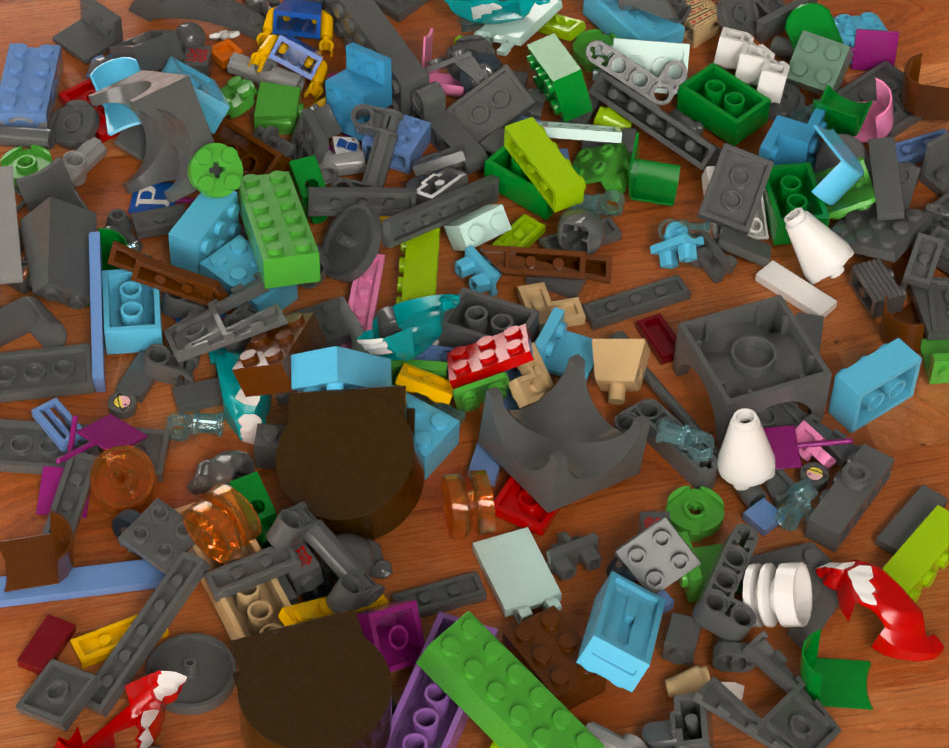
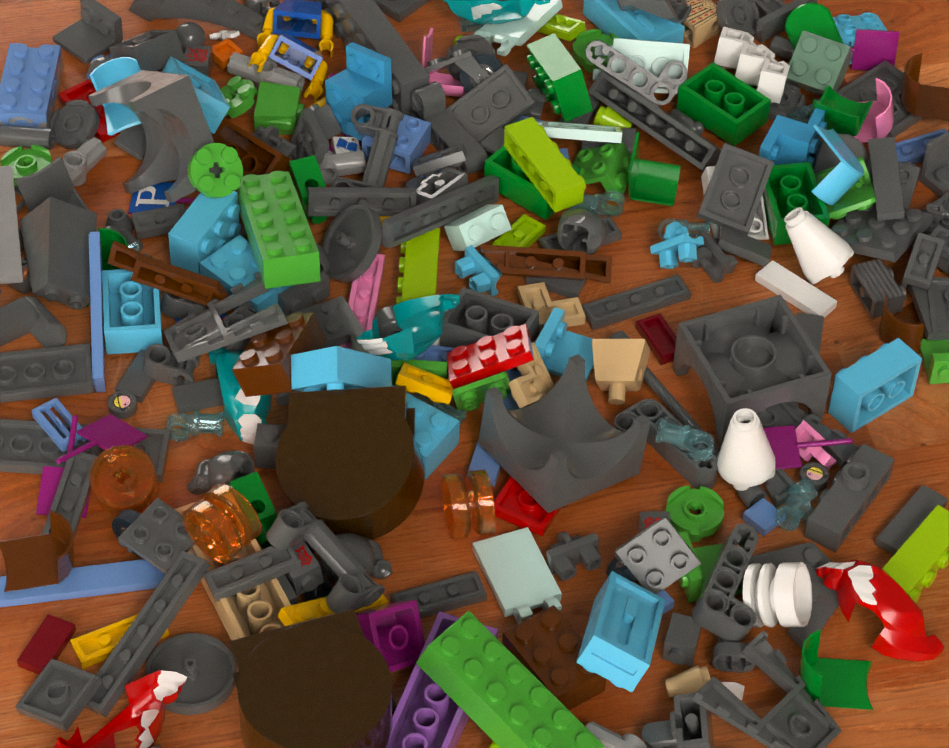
none -> dark grey plate [278,271,330,316]

